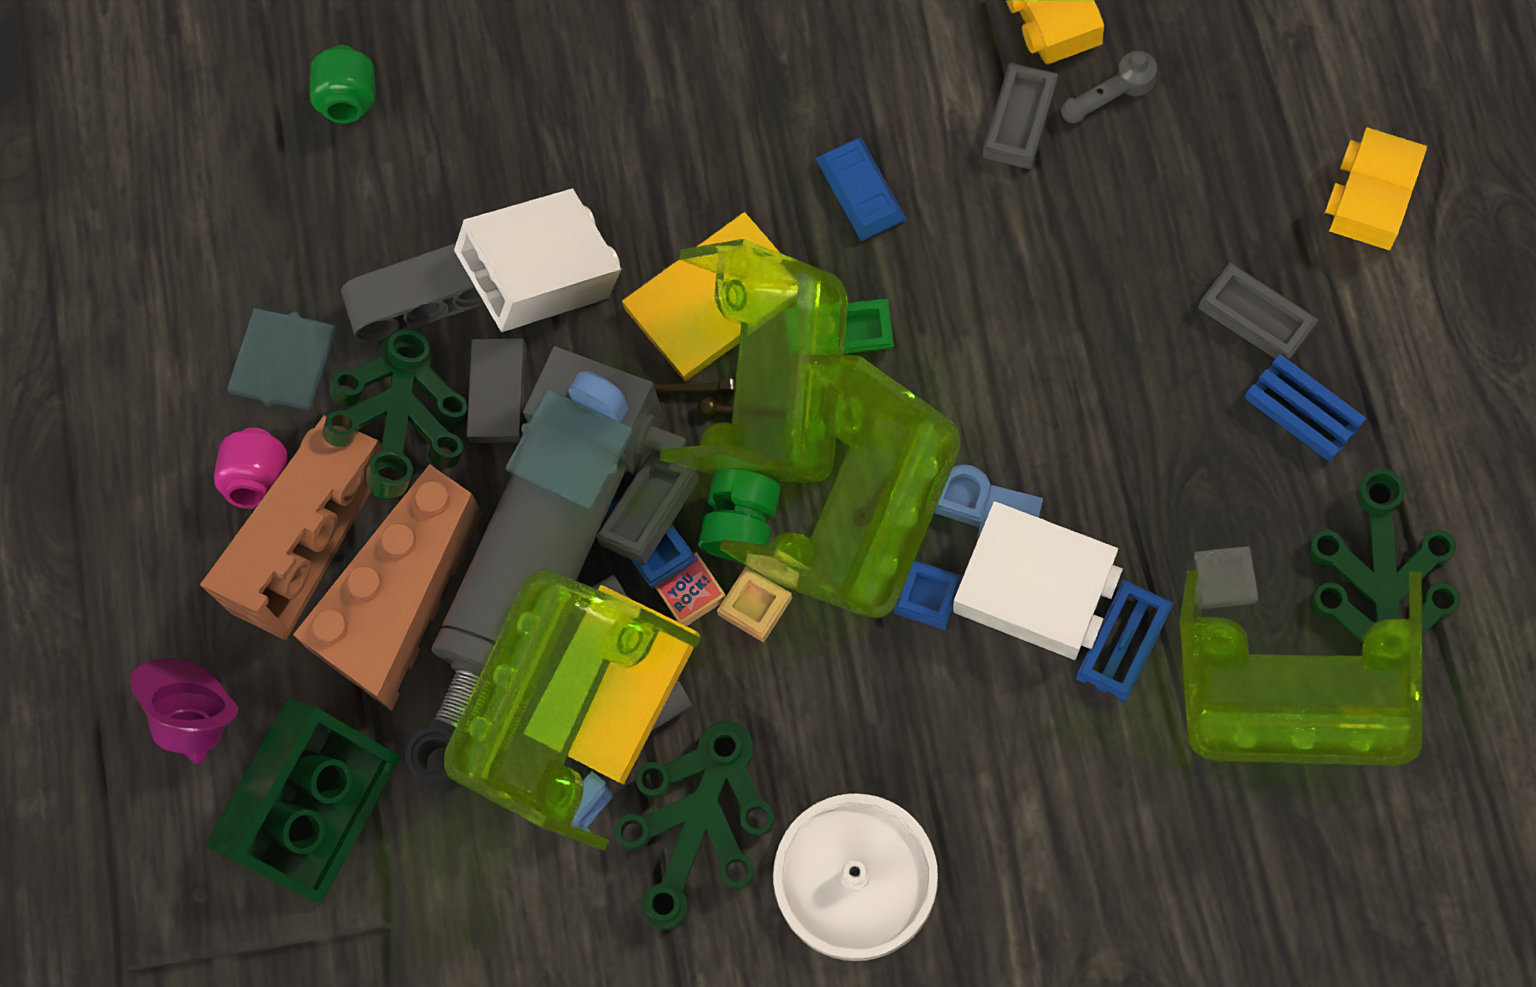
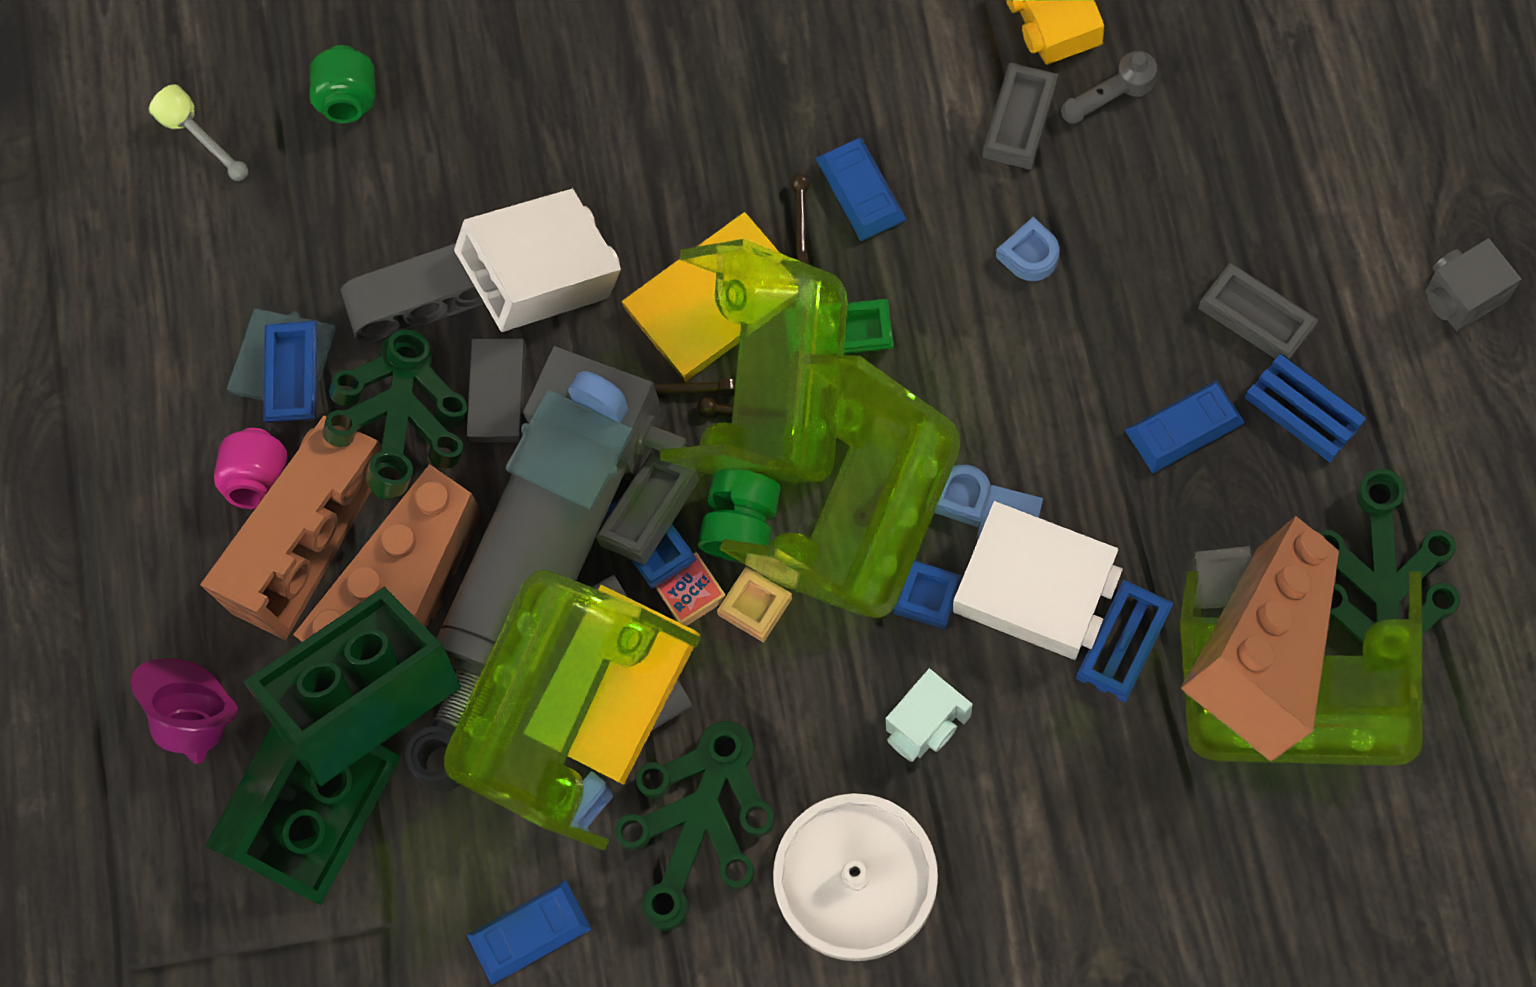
yellow brick [1325,127,1427,251] -> none
none -> hinge [149,84,248,181]
none -> dark green slope [244,586,461,786]
none -> blue tile [263,321,317,423]
none -> blue tile [467,880,592,985]
none -> dark brown hinge [790,173,810,273]
none -> light aqua brick [886,668,972,762]
none -> medium blue tile [996,217,1059,281]
none -> blue tile [1125,380,1245,474]
none -> nougat wedge [1181,516,1339,762]
none -> dark grey brick [1425,238,1522,332]

